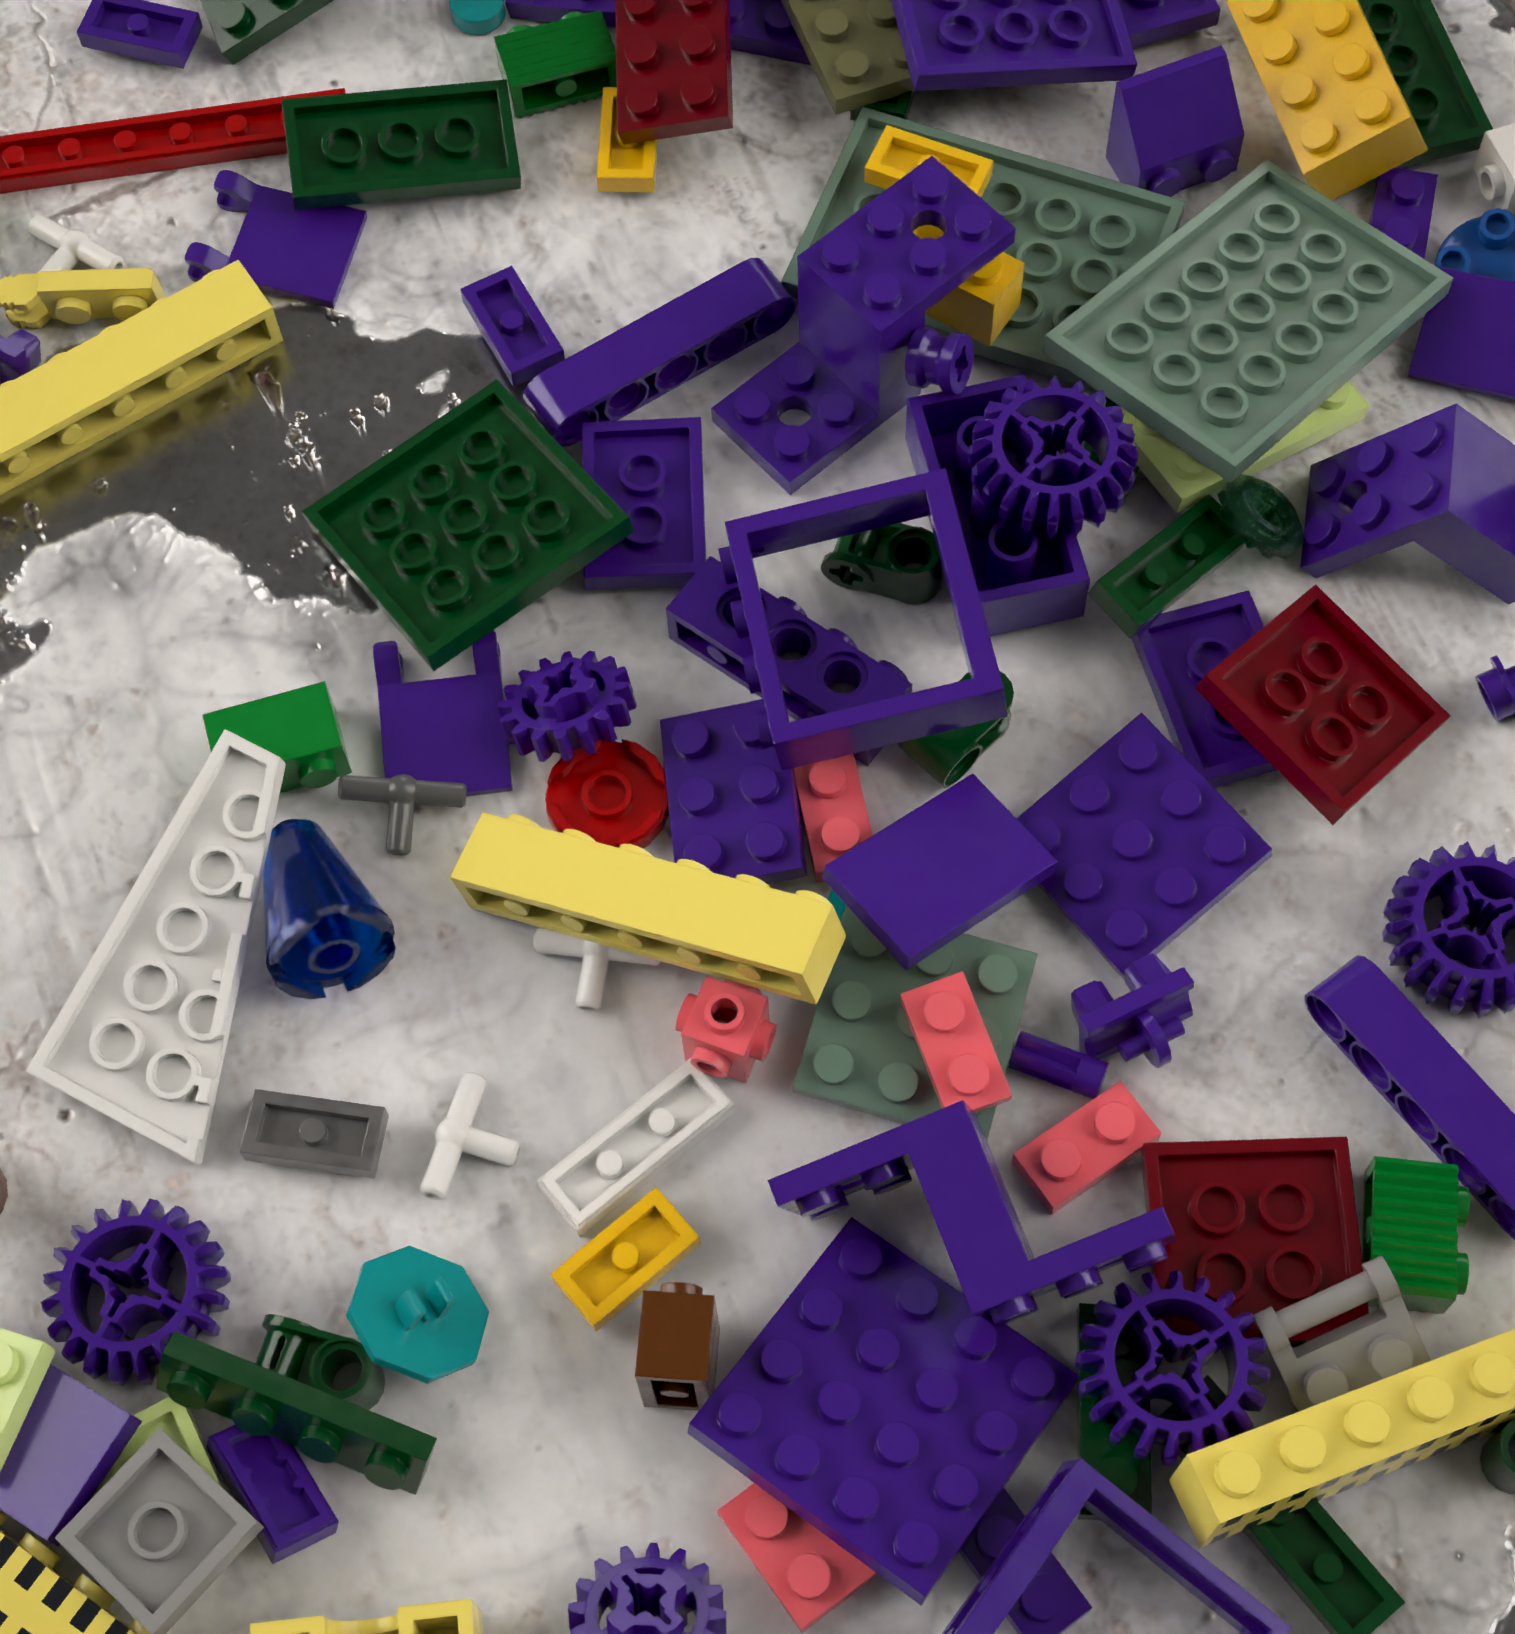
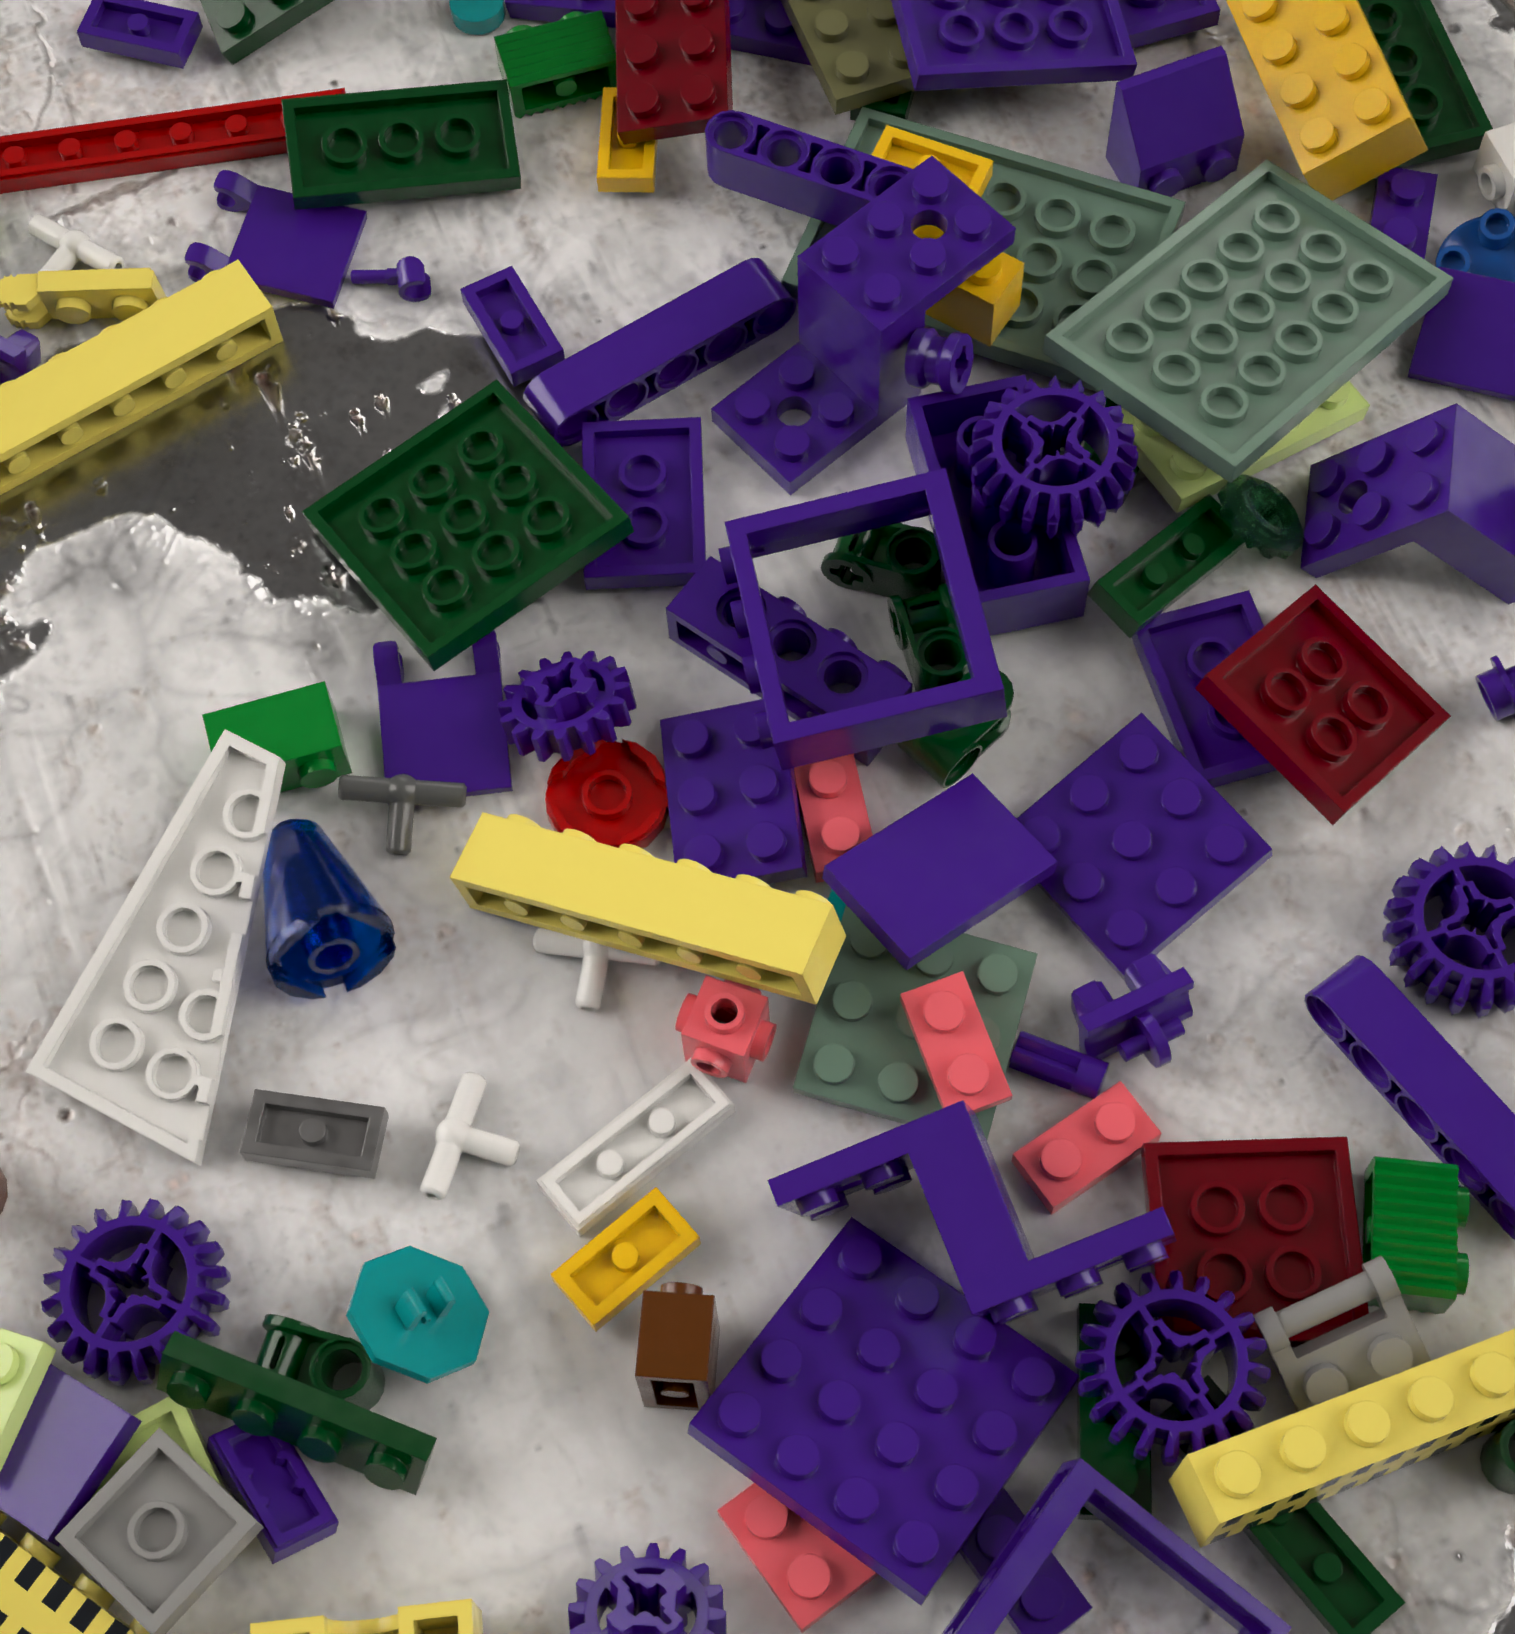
none -> dark purple hand [350,256,431,302]
none -> dark purple beam [705,110,913,226]
none -> dark green piece [887,583,969,692]

